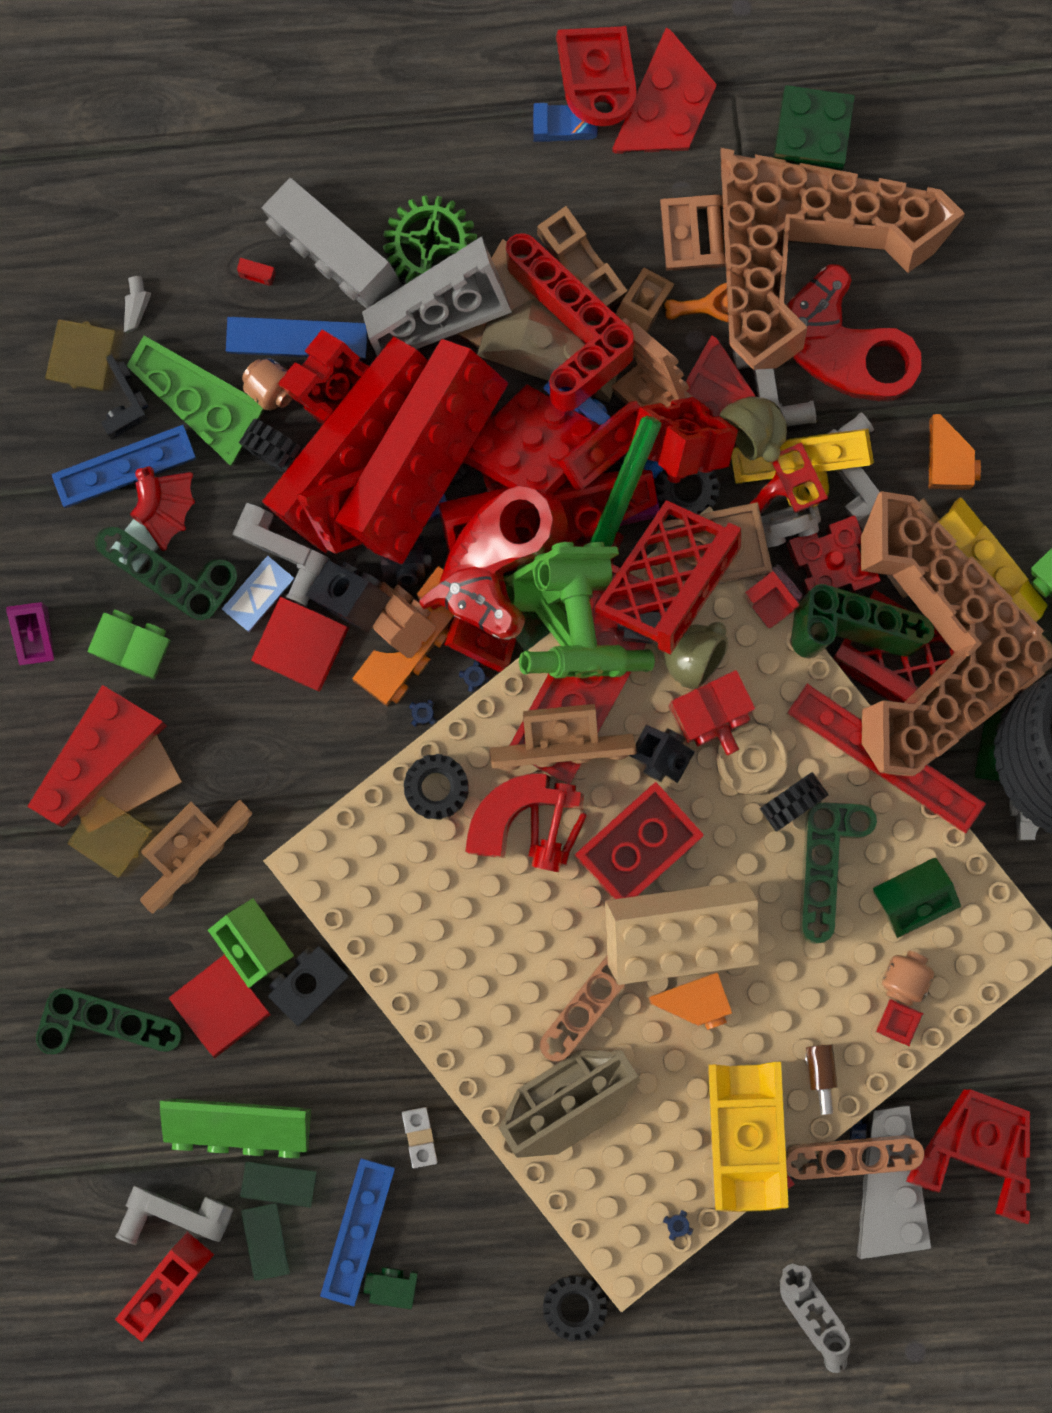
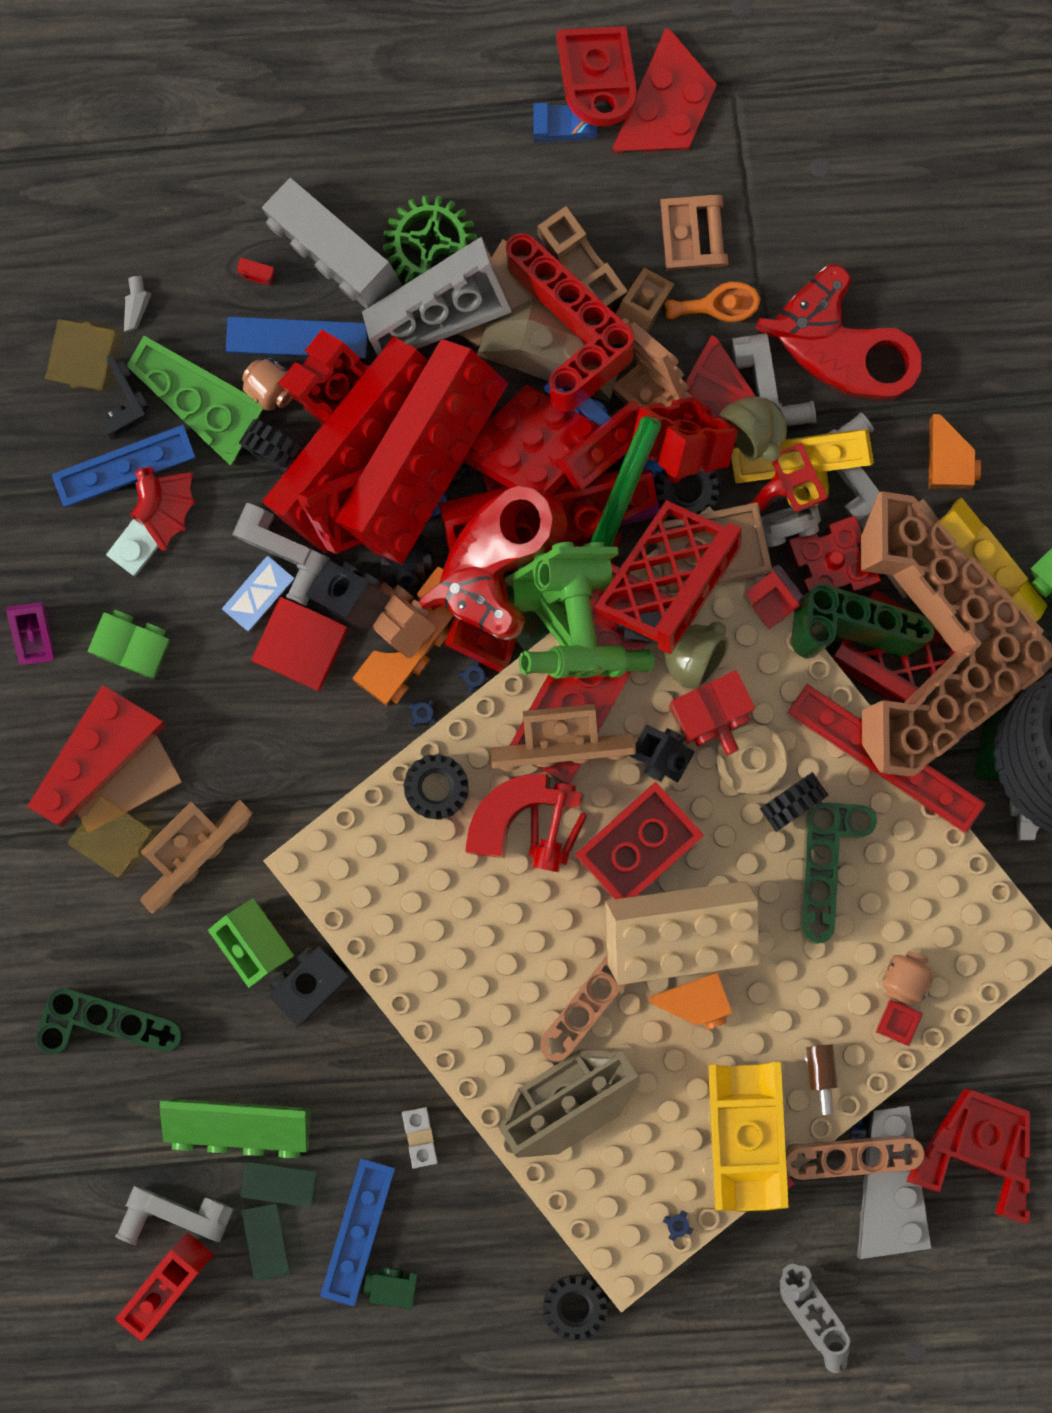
dark green beam [95,527,237,620] -> none
red slope [169,954,271,1058] -> none
nougat wedge [720,148,965,370] -> none
dark green brick [773,85,855,171] -> none
dark green panel [873,858,961,938] -> none

